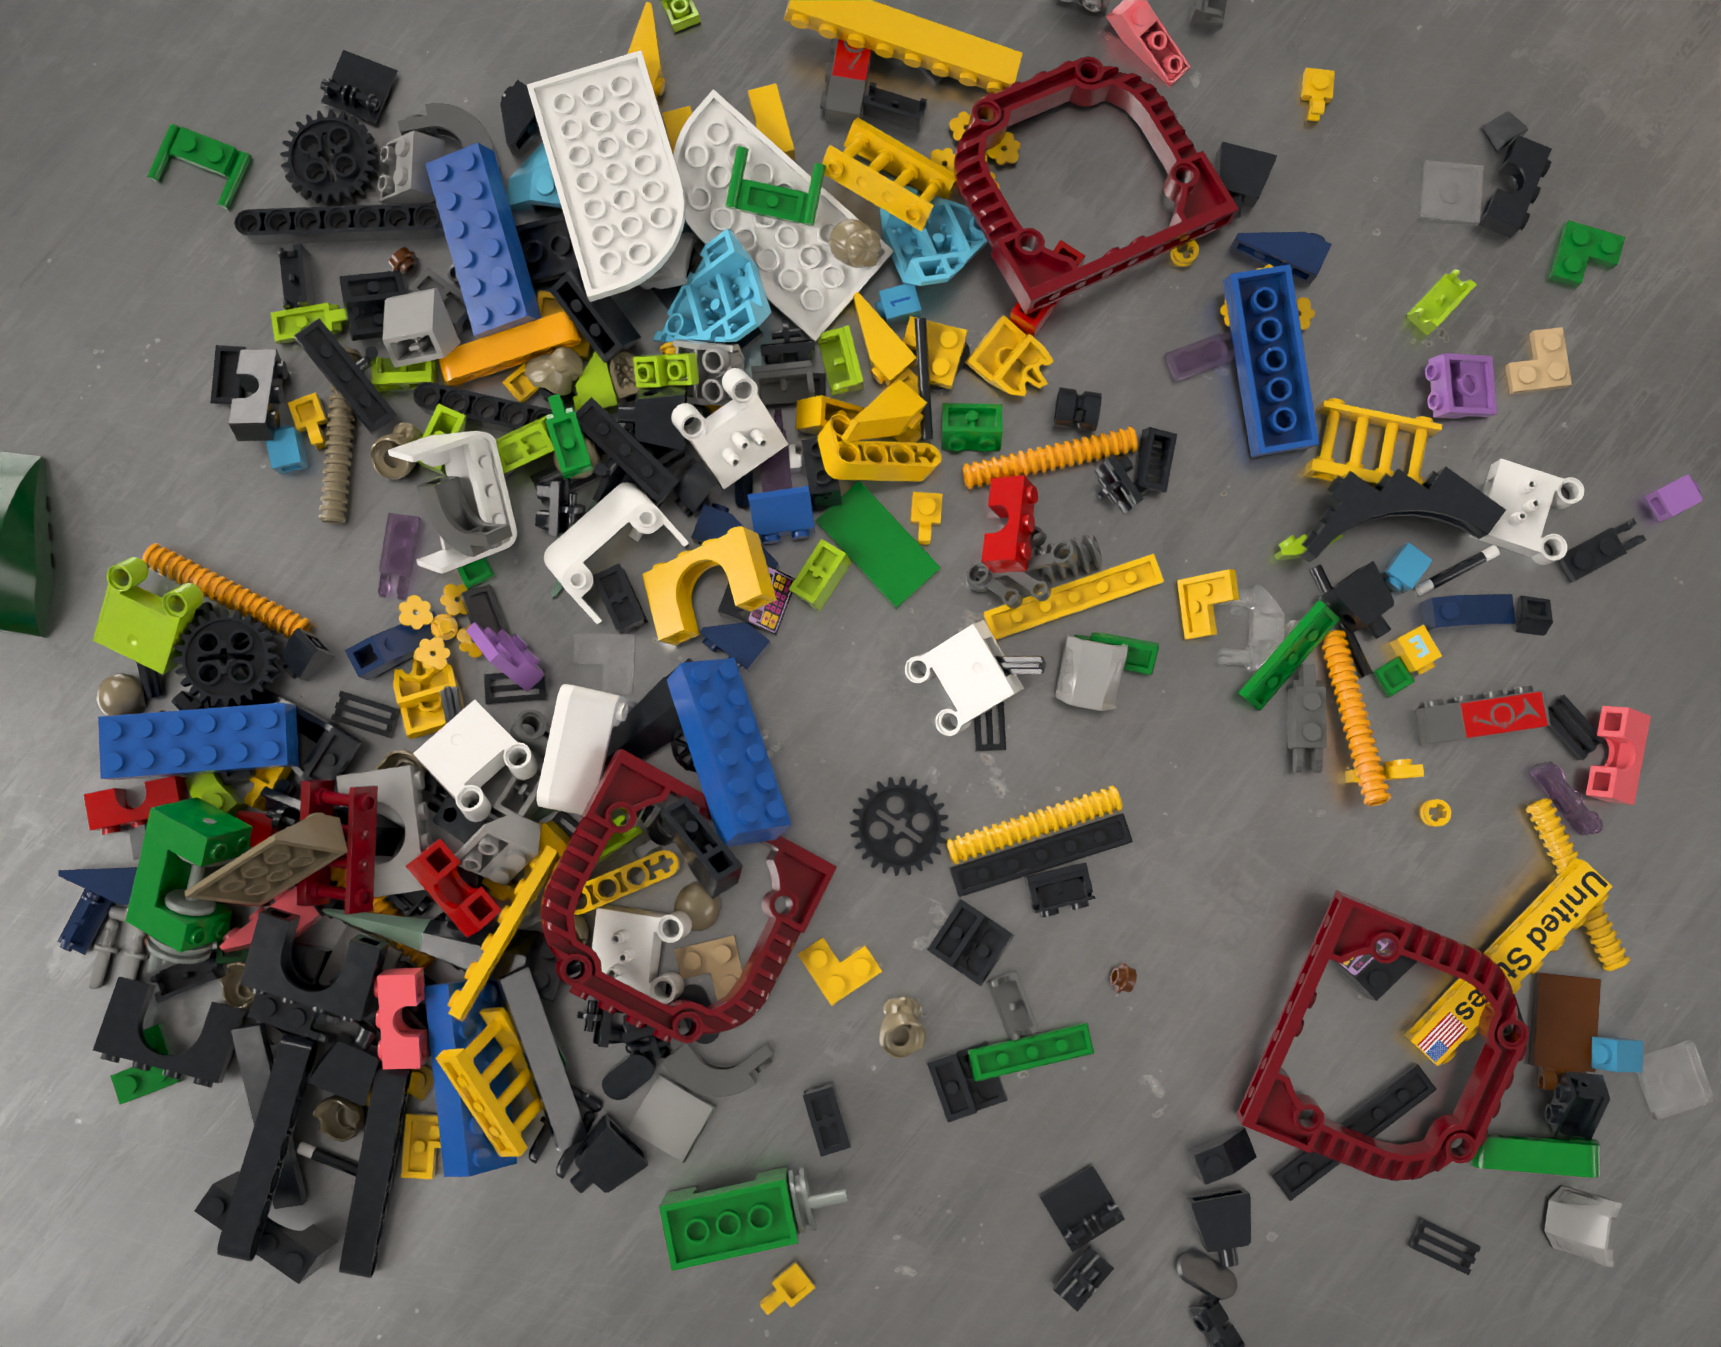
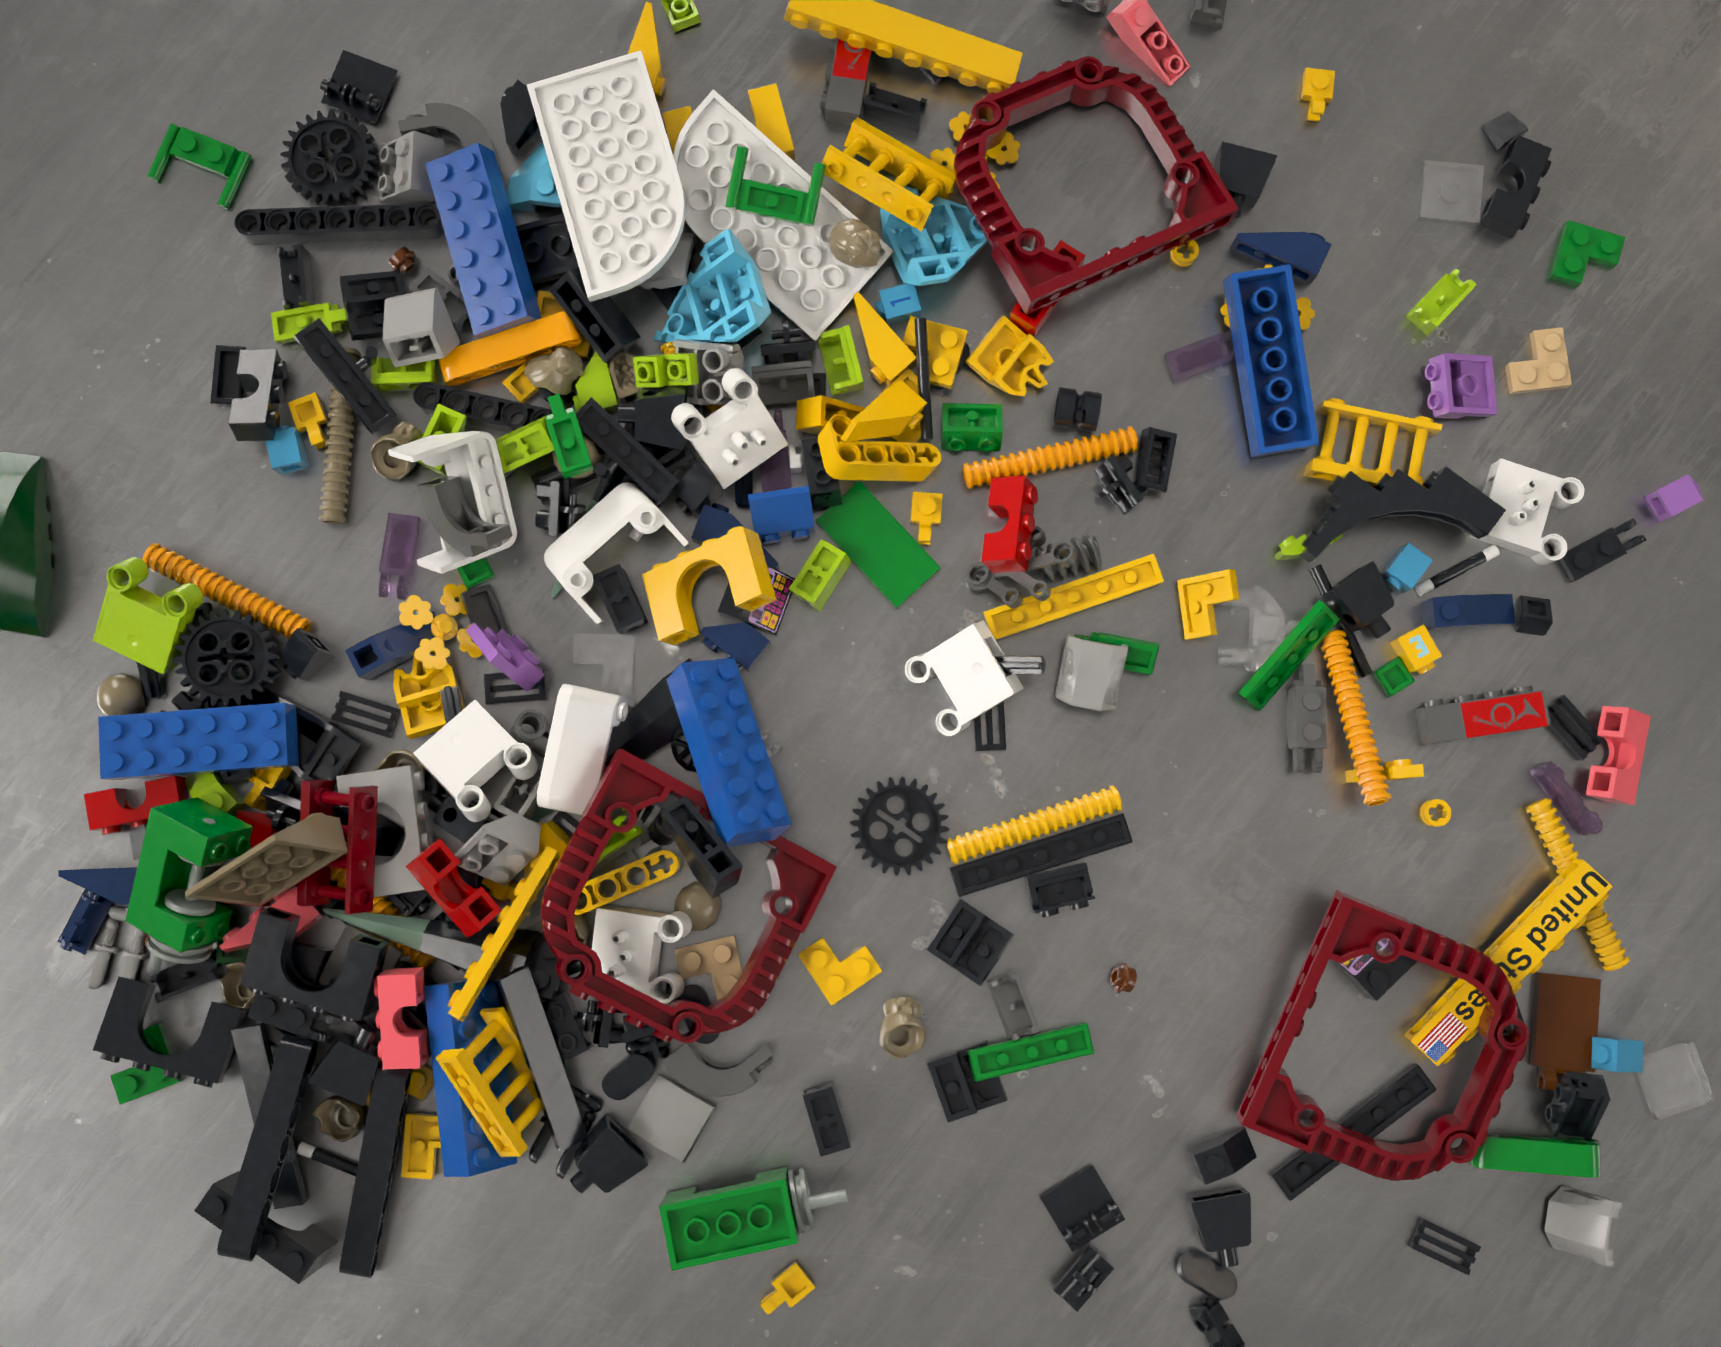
none -> black hinge [541,990,593,1062]

